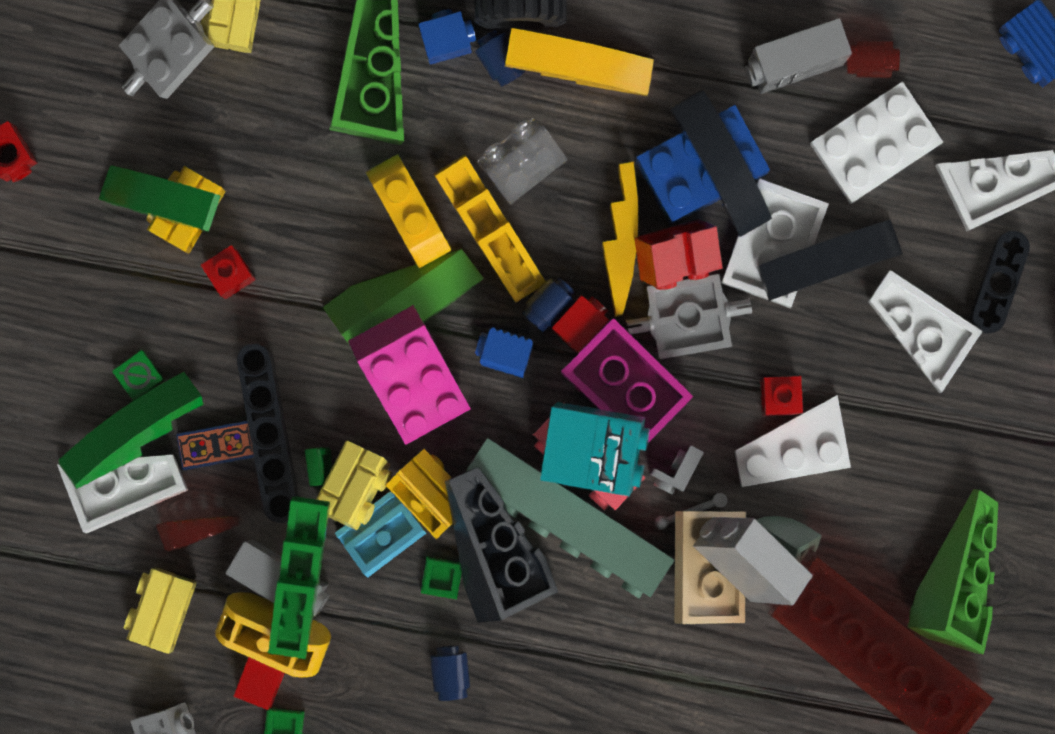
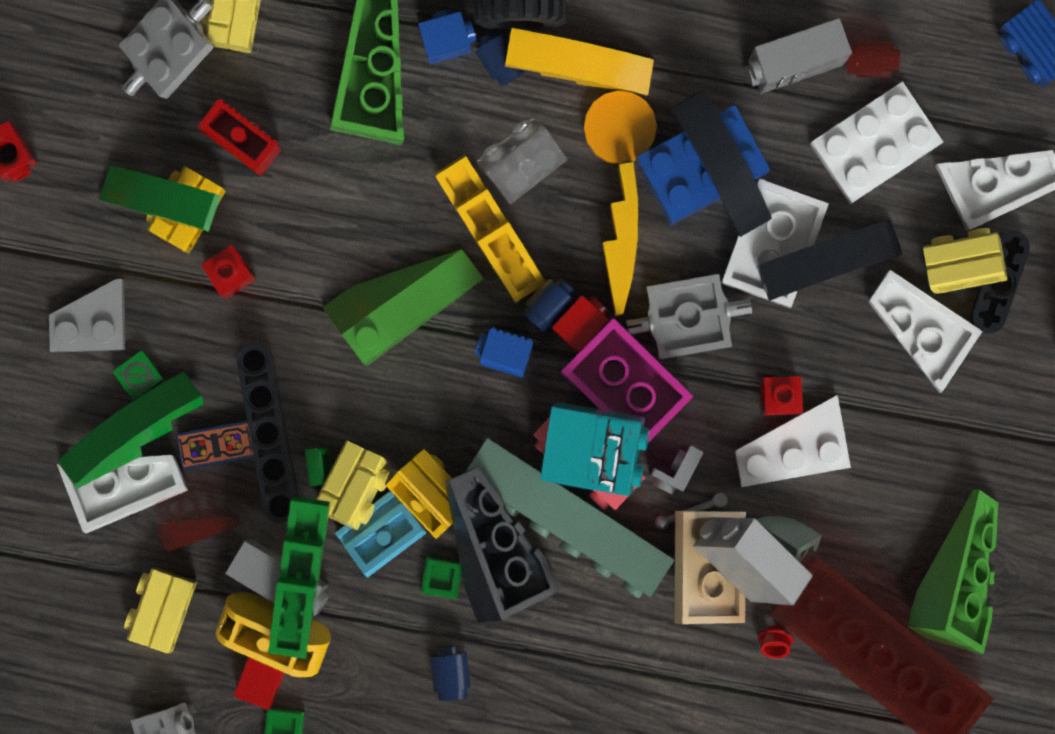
dark pink brick [348,305,471,445] -> none
yellow brick [365,154,451,269] -> none
brick [634,219,722,290] -> none
none -> light grey wing [49,279,126,352]
none -> red brick [198,99,281,176]
none -> light orange tile [584,90,657,164]
none -> red plate [757,625,794,659]
none -> light yellow brick [923,228,1008,294]

